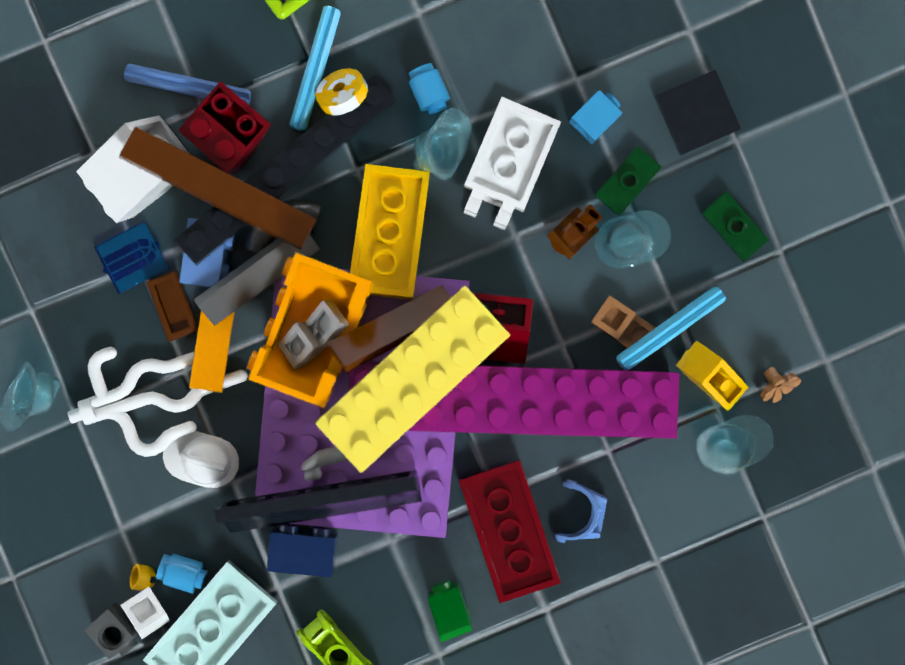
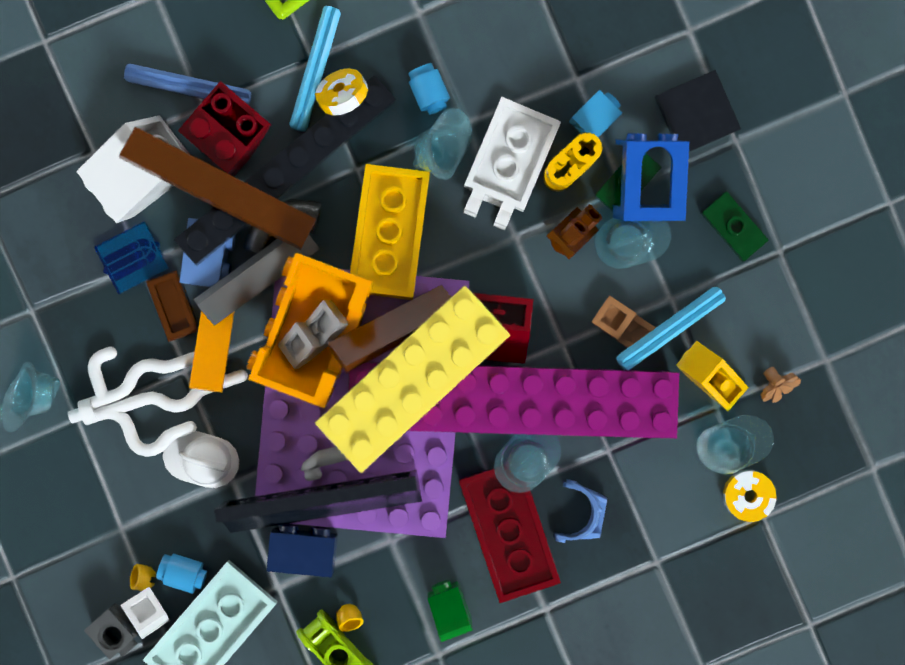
none -> yellow hinge [336,604,364,632]
none -> clear light blue piece [494,434,561,493]
none -> yellow connector [543,133,602,192]
none -> blue panel [613,133,689,221]
none -> yellow piece [723,469,777,522]

